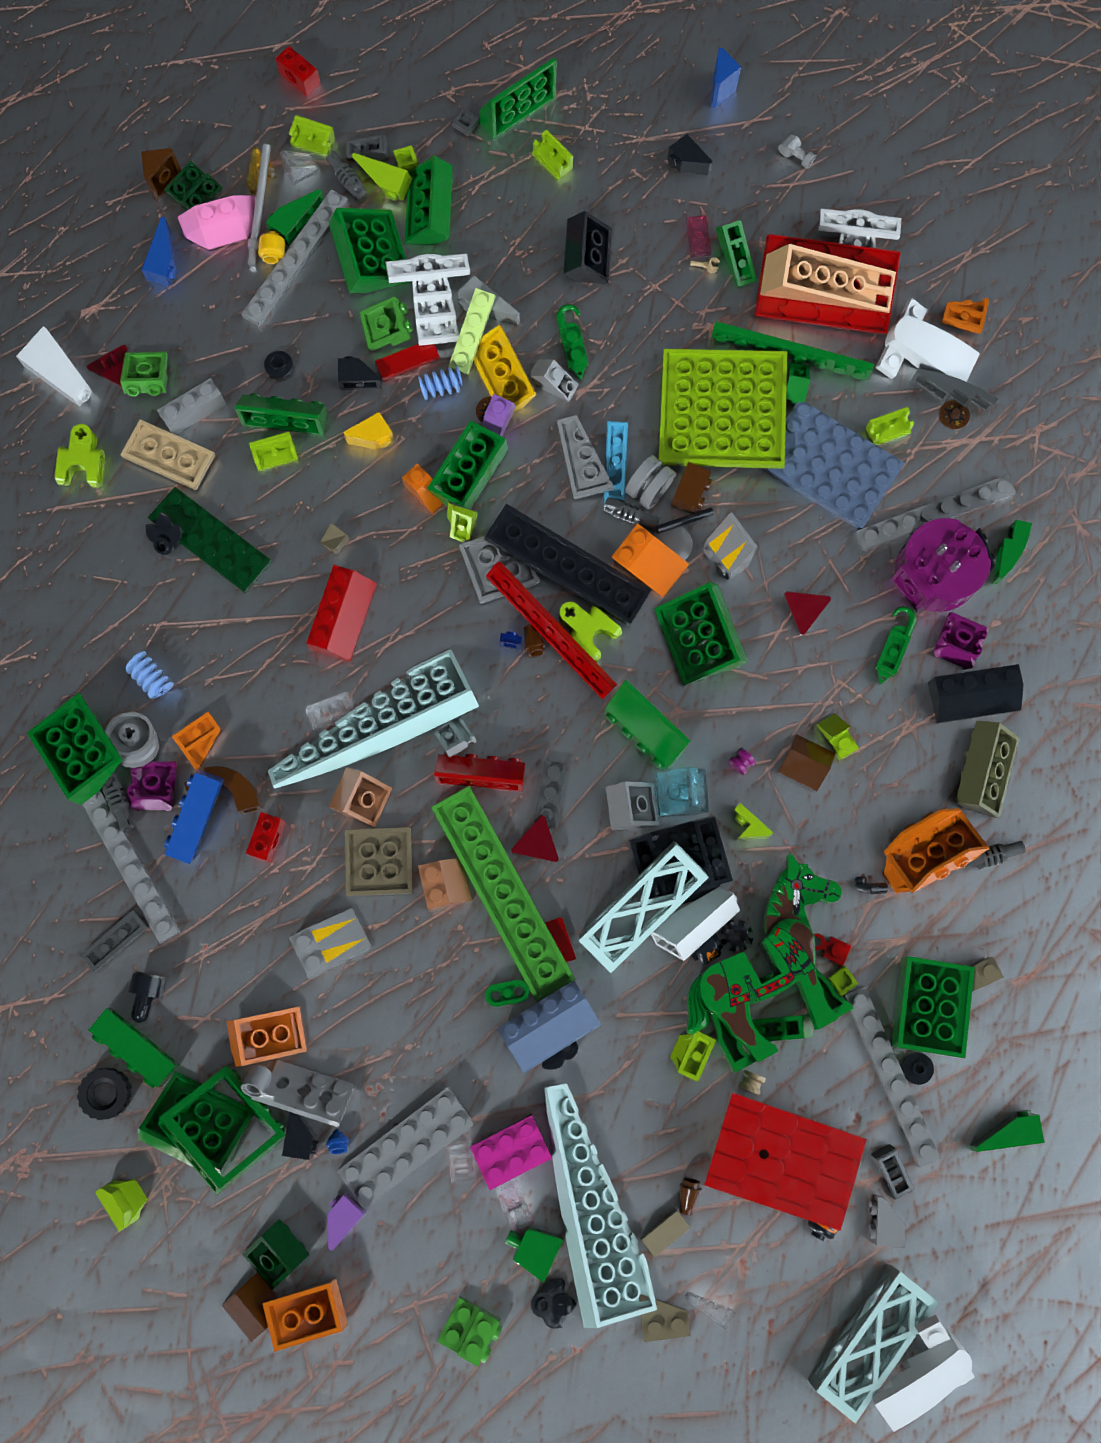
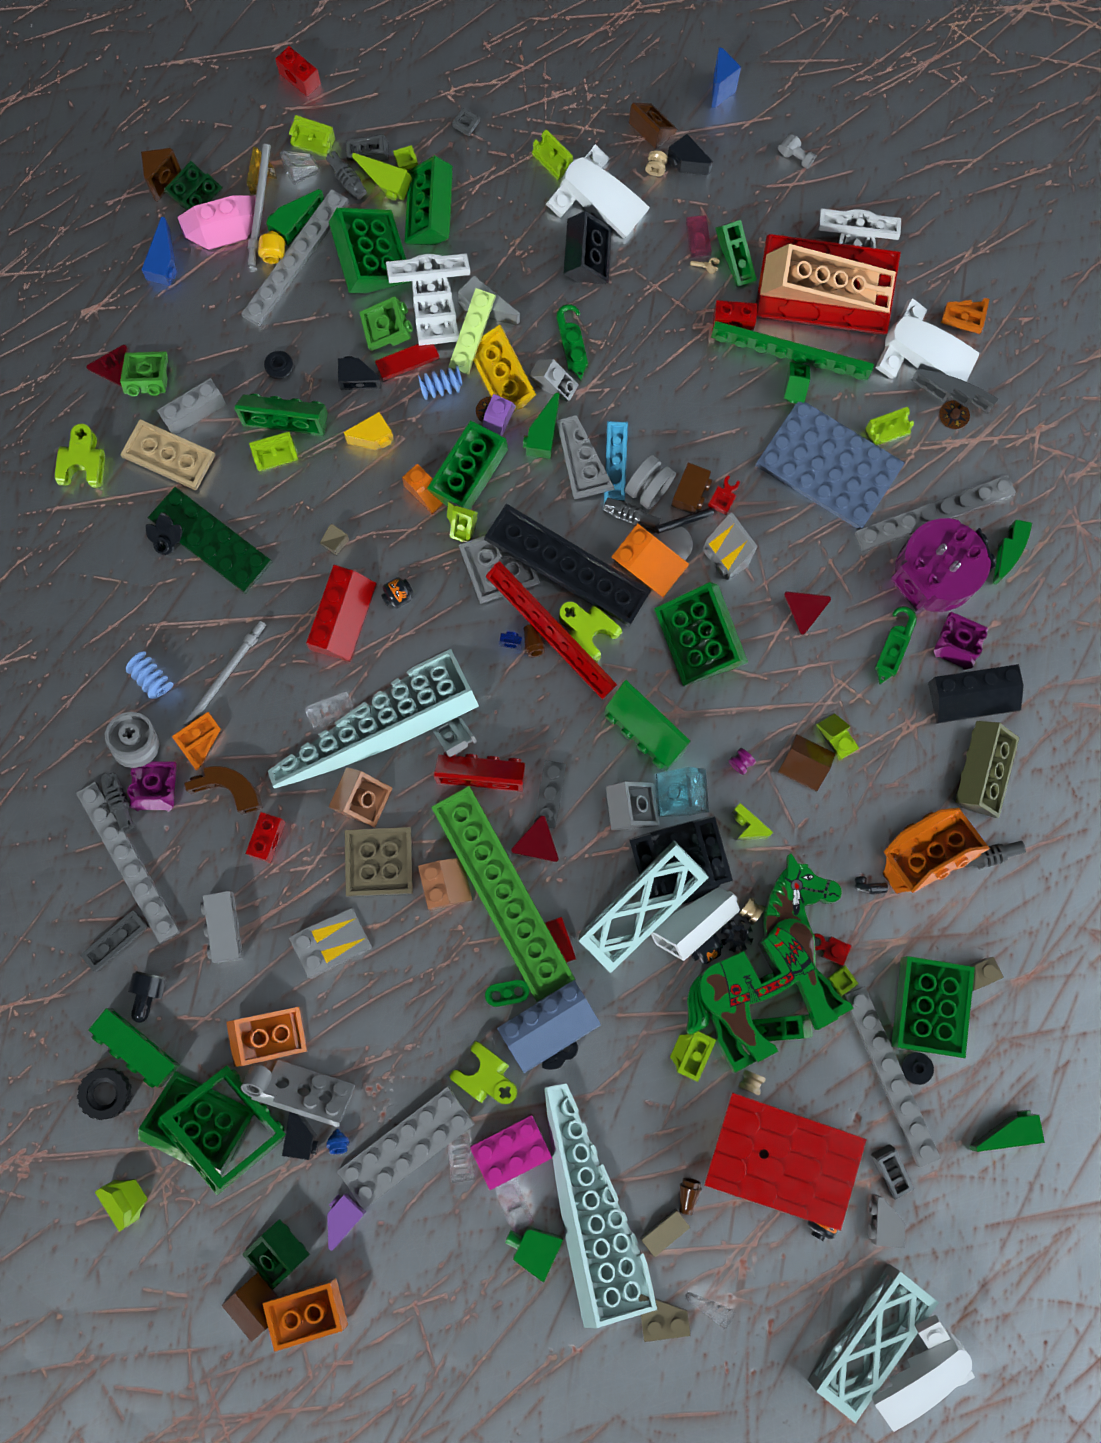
white slope [16,326,92,407] -> none
green slope [27,693,123,805] -> none
blue brick [164,769,224,864] -> none
bright green plate [437,1296,502,1367] -> none
green slope [479,57,557,140] -> none
black plate [531,1279,576,1329] -> none
lime plate [659,349,787,469] -> none
none -> light grey bar [183,620,266,726]
none -> light grey brick [200,891,243,963]
none -> black head [381,577,414,609]
none -> lime piece [449,1041,518,1104]
none -> green slope [523,393,560,459]
none -> white slope [546,144,650,239]
none -> reddish brown slope [629,103,678,149]
none -> tan wheel [645,150,668,176]
none -> red plate [708,476,740,515]
none -> red brick [712,300,757,331]
none -> tan wheel [738,897,766,925]

